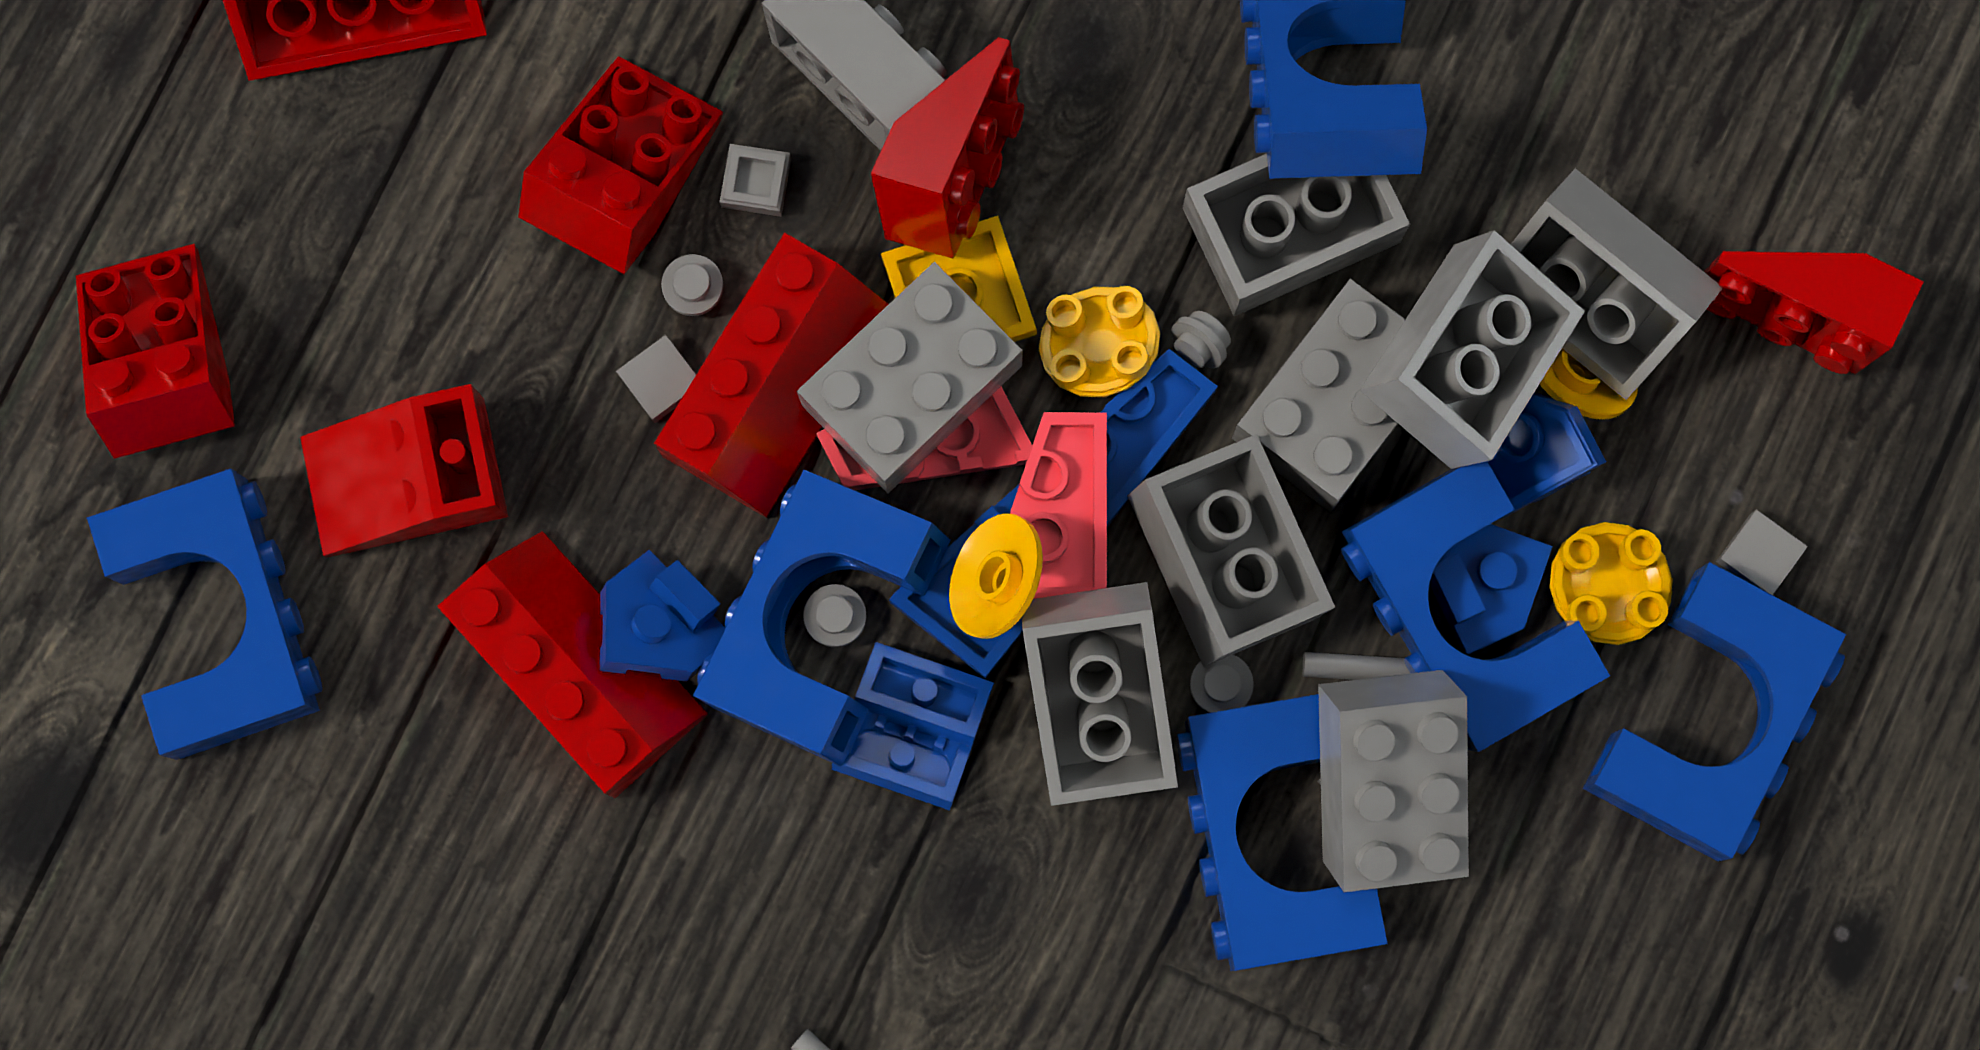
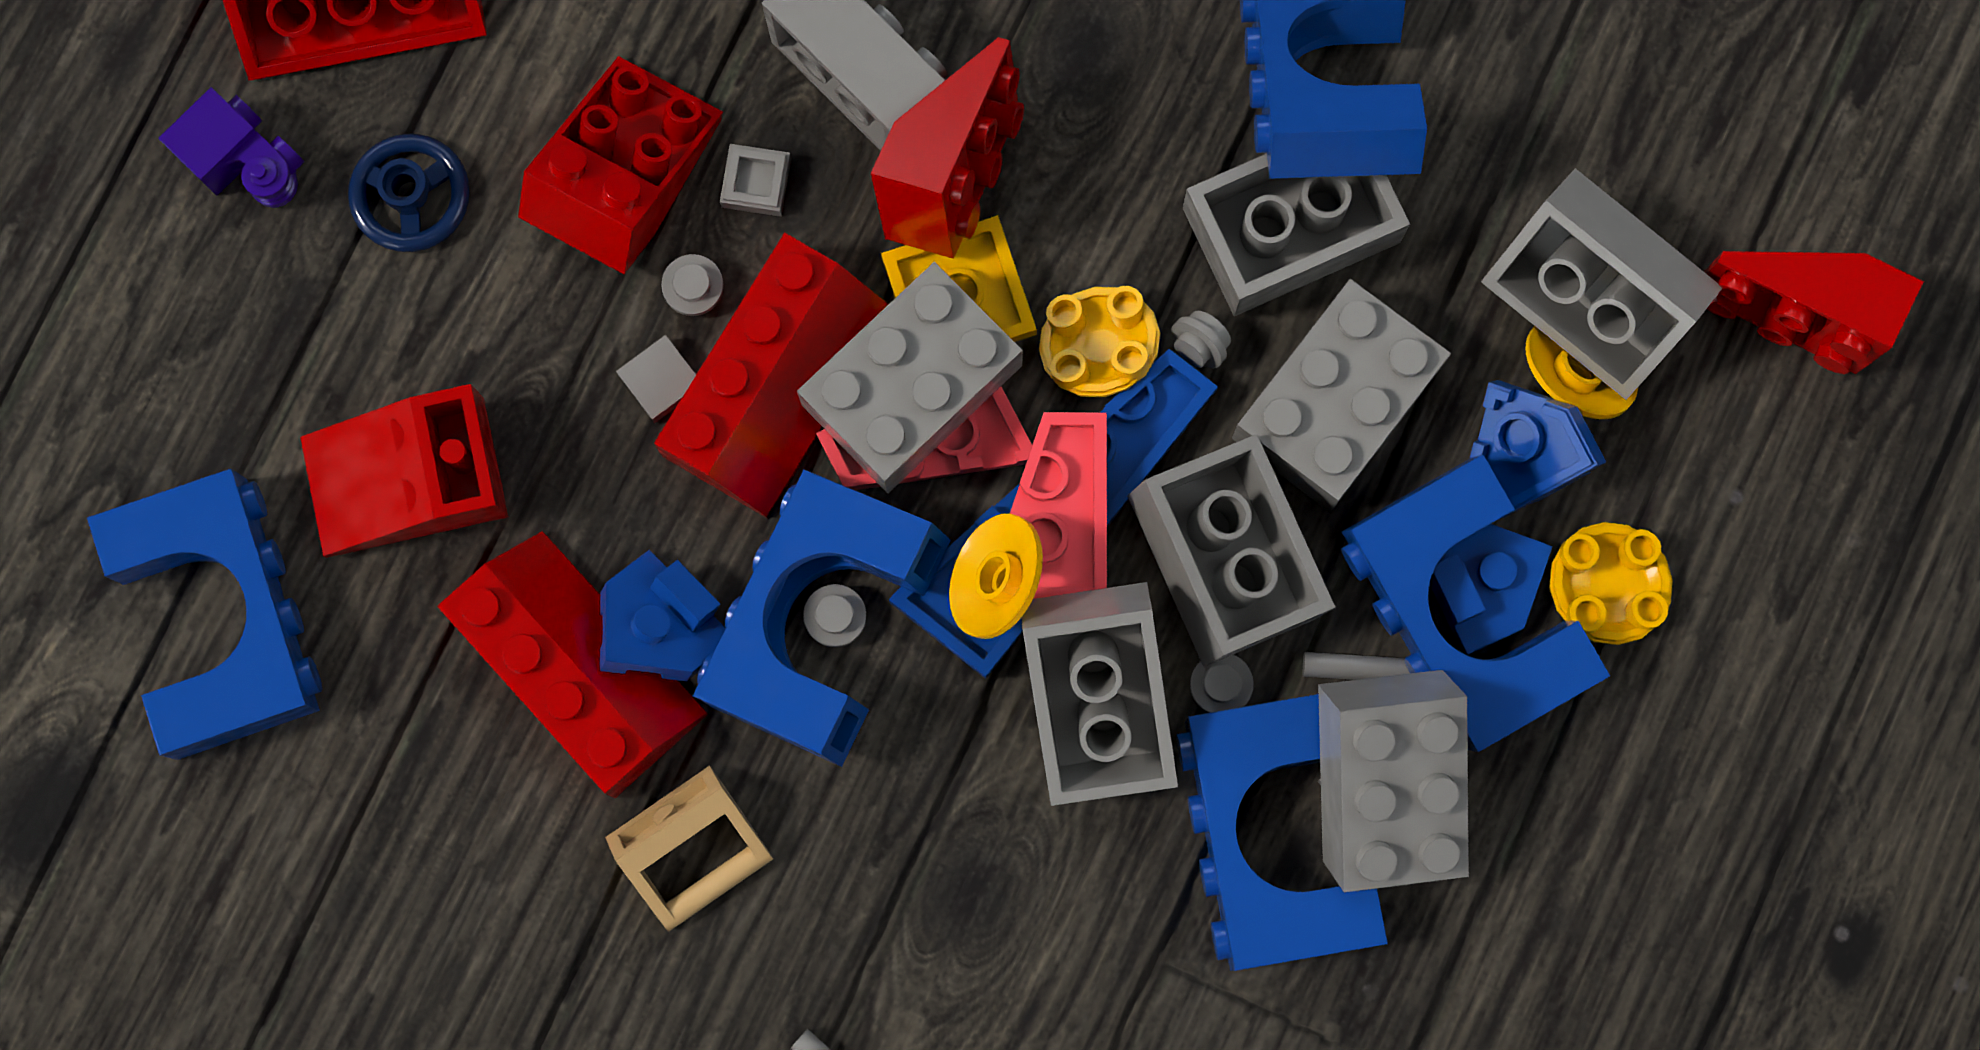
red slope [76,244,235,459] -> none
blue slope [832,642,994,811] -> none
light grey brick [1360,230,1585,469] -> none
blue arch [1583,562,1846,861] -> none
light grey tile [1716,509,1808,595] -> none
none -> dark purple brick [158,87,305,208]
none -> dark blue piece [348,134,470,252]
none -> tan tile [605,765,773,932]

